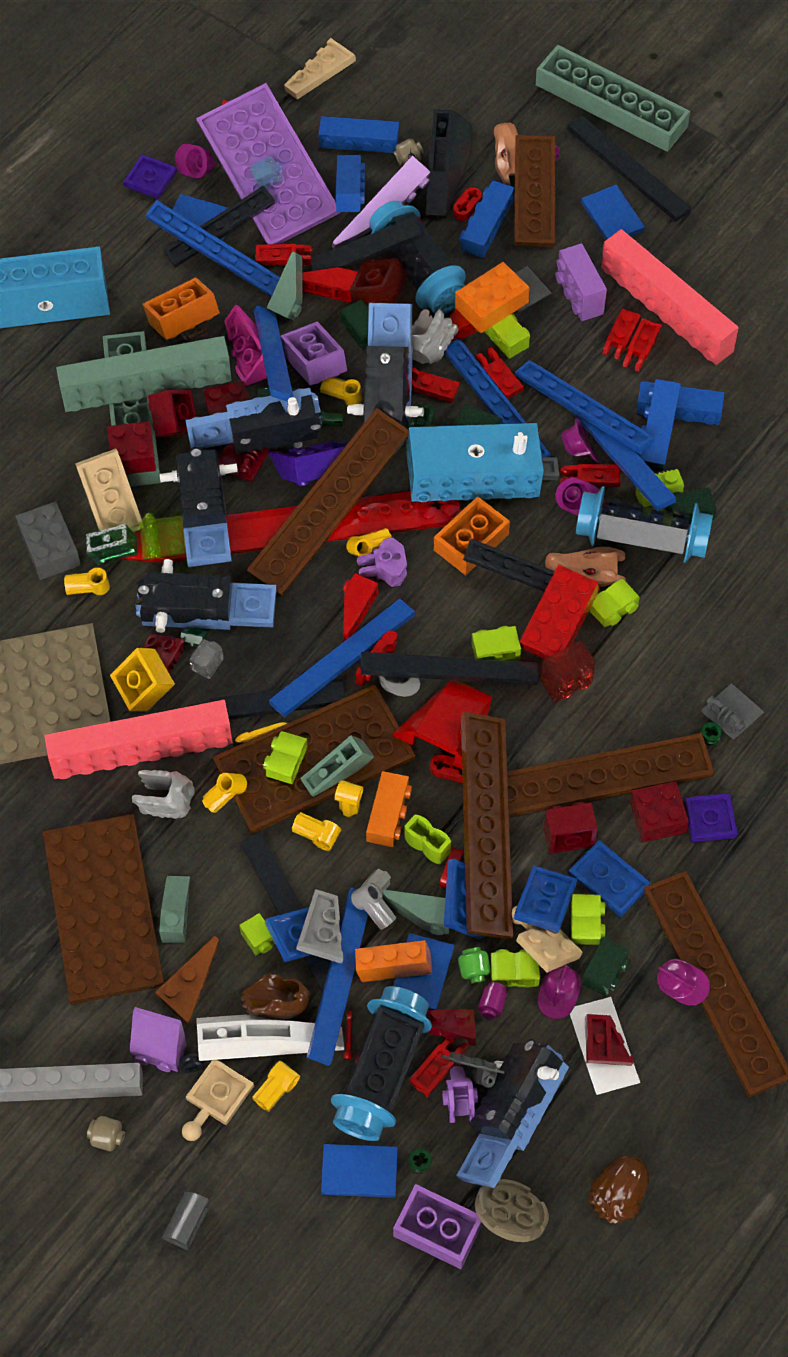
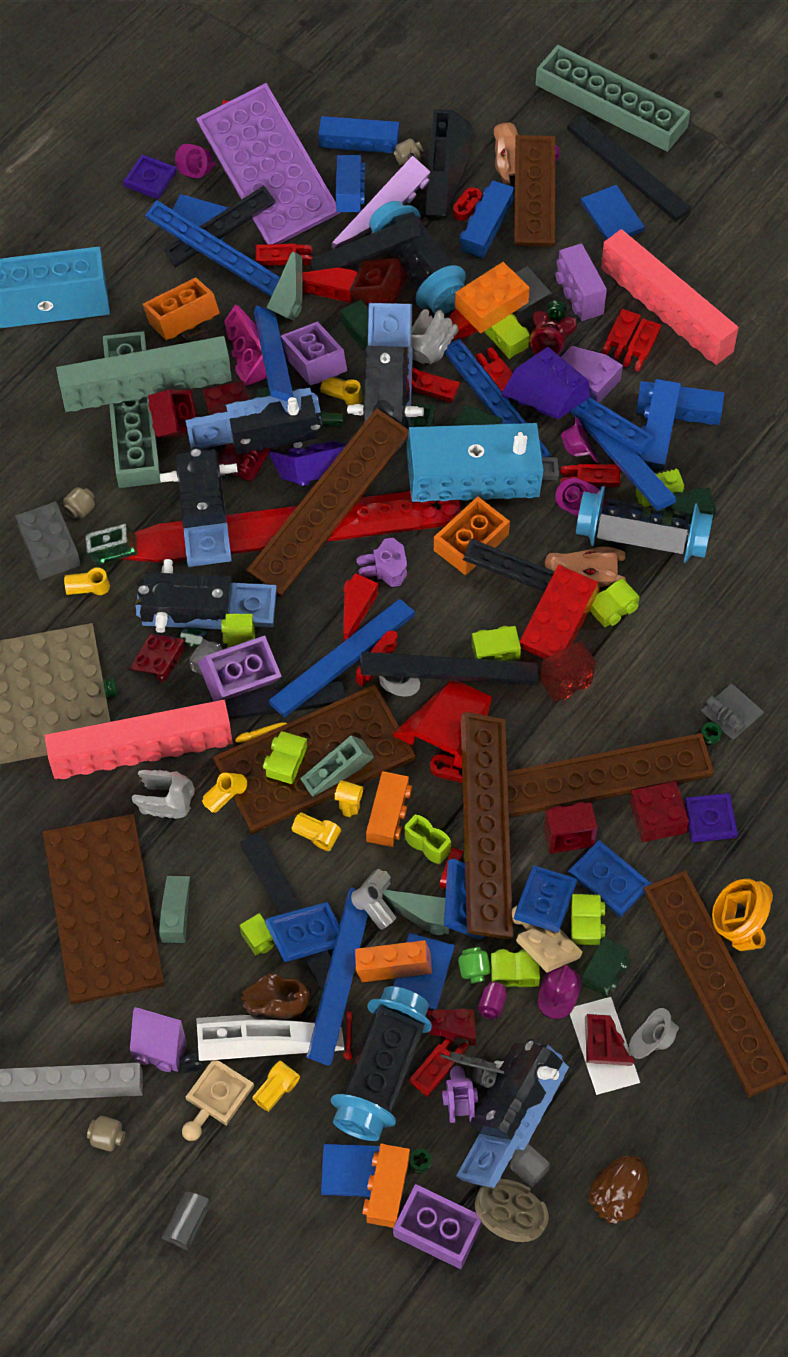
tan plate [75,449,144,543] -> none
dark red brick [107,421,156,475] -> none
yellow brick [110,648,175,711] -> none
clear neon green hinge [139,514,186,560] -> none
dark orange wing [155,936,219,1025] -> none
clear light blue brick [249,156,282,189] -> none
tan wing [284,38,356,99] -> none
light grey wing [296,889,343,964] -> none
yellow piece [346,528,392,557] -> none
magenta piece [657,959,710,1006] -> none
none -> dark tan head [63,487,95,519]
none -> dark green bush [103,677,117,699]
none -> medium lavender brick [198,636,282,702]
none -> lime brick [221,614,255,648]
none -> orange brick [363,1144,410,1228]
none -> dark purple wedge [502,347,590,419]
none -> clear brick [510,1144,550,1188]
none -> dark red piece [529,311,577,355]
none -> dark green bush [547,300,567,320]
none -> medium lavender slope [561,346,623,403]
none -> light grey piece [629,1008,679,1058]
none -> light orange piece [712,878,773,951]

